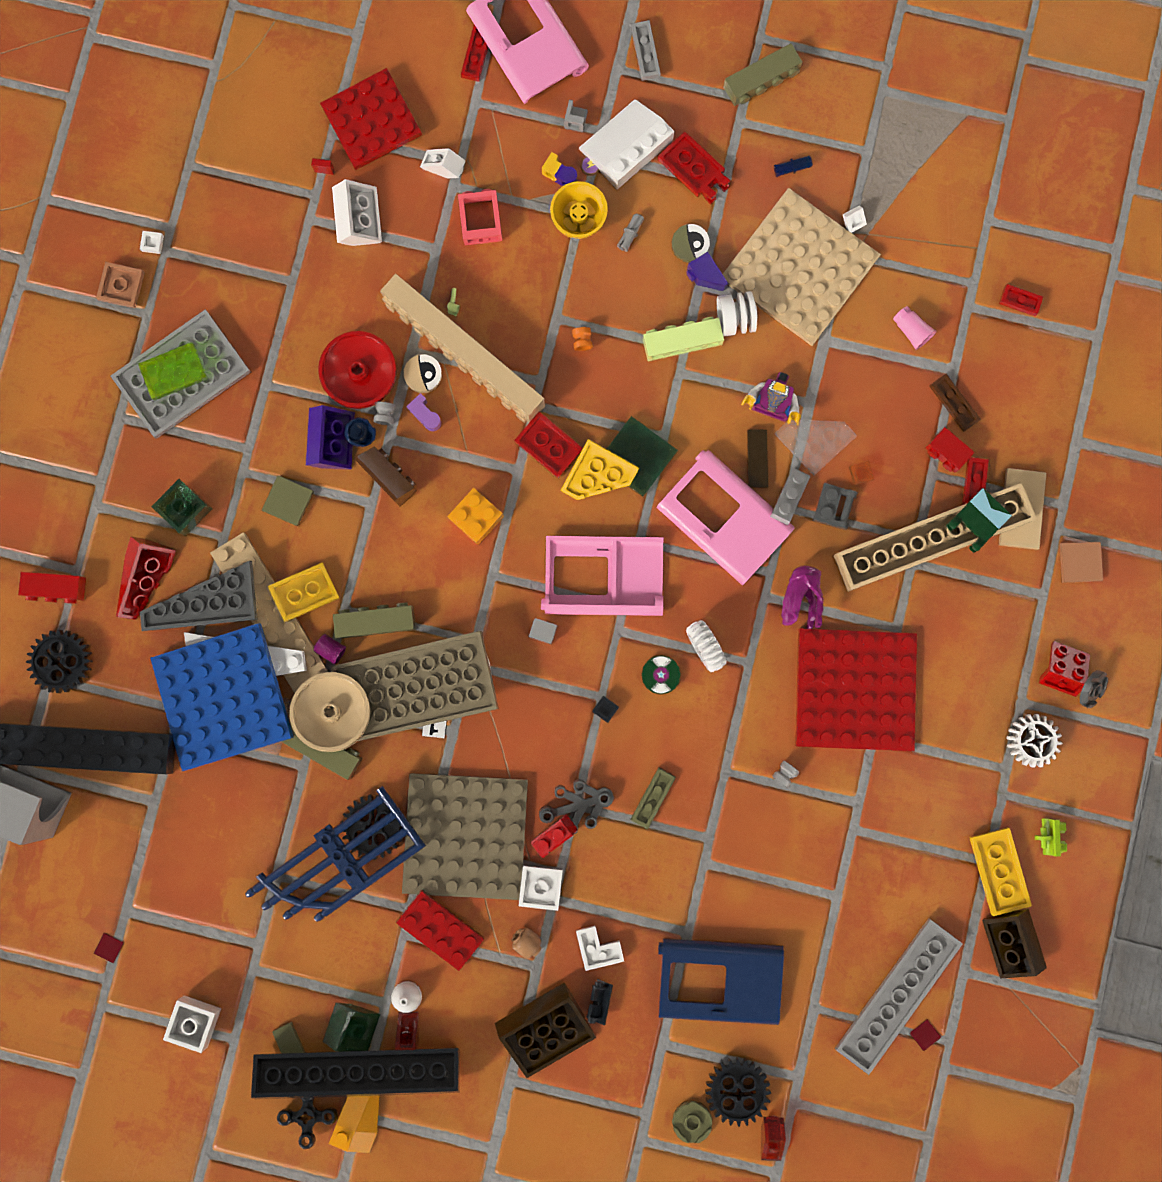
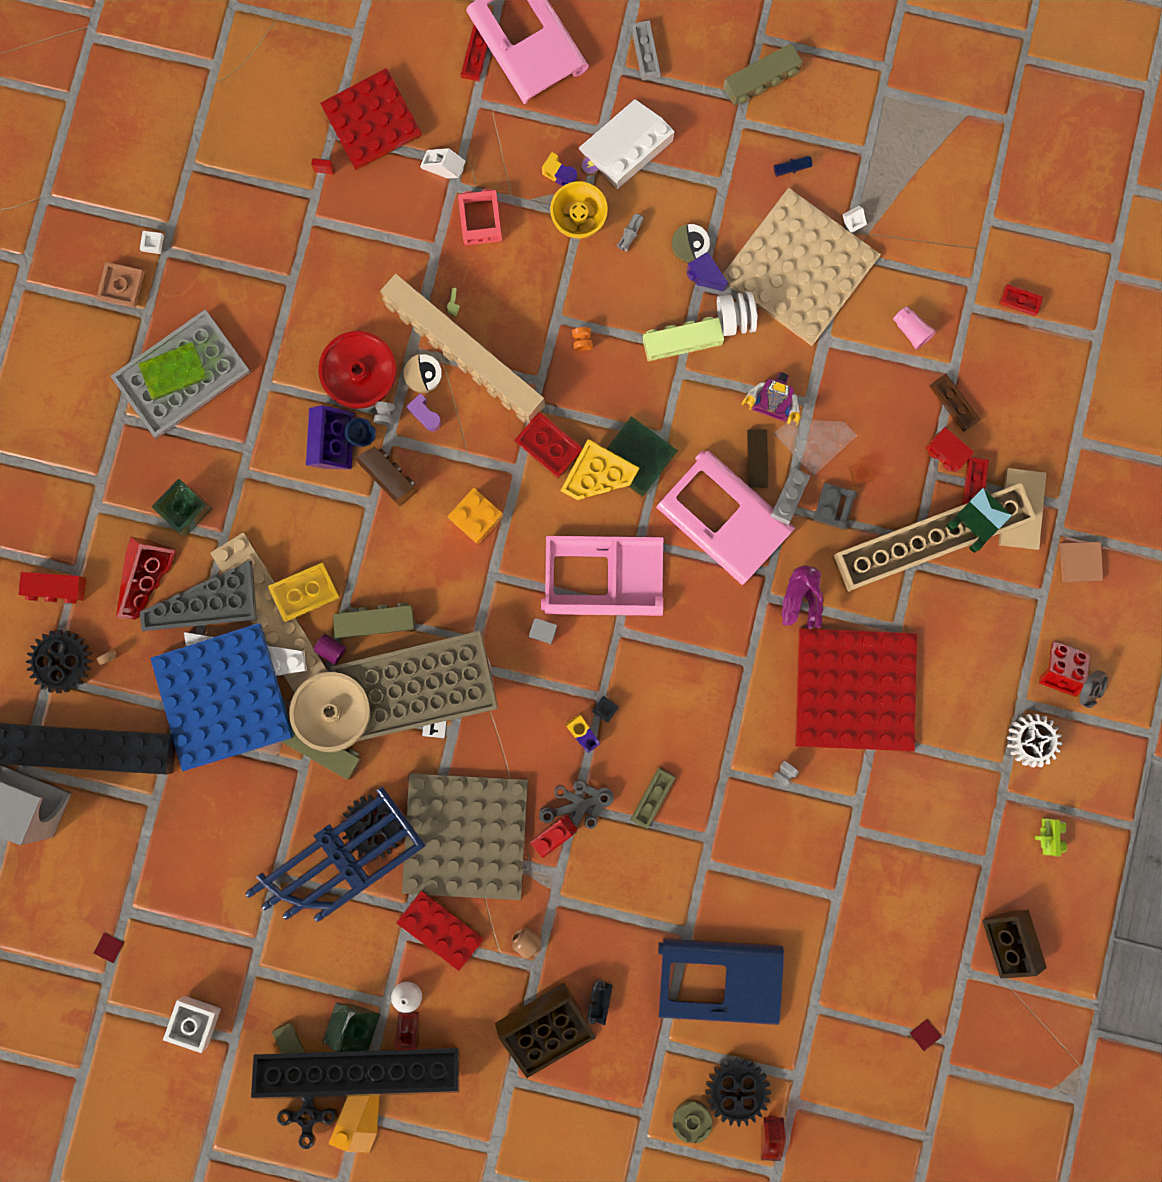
olive tile [262,476,314,526] -> none
white slope [332,179,382,246] -> none
white plate [519,865,563,911] -> none
light grey panel [564,99,588,132] -> none
white plate [576,925,624,971] -> none
dark green tile [641,655,681,695] -> none
red tile [658,131,730,205] -> none
white gear [686,620,727,672] -> none
light grey plate [835,918,963,1075] -> none
yellow plate [969,827,1032,916] -> none
none -> medium nougat tile [97,650,118,665]
none -> leg [566,714,600,753]

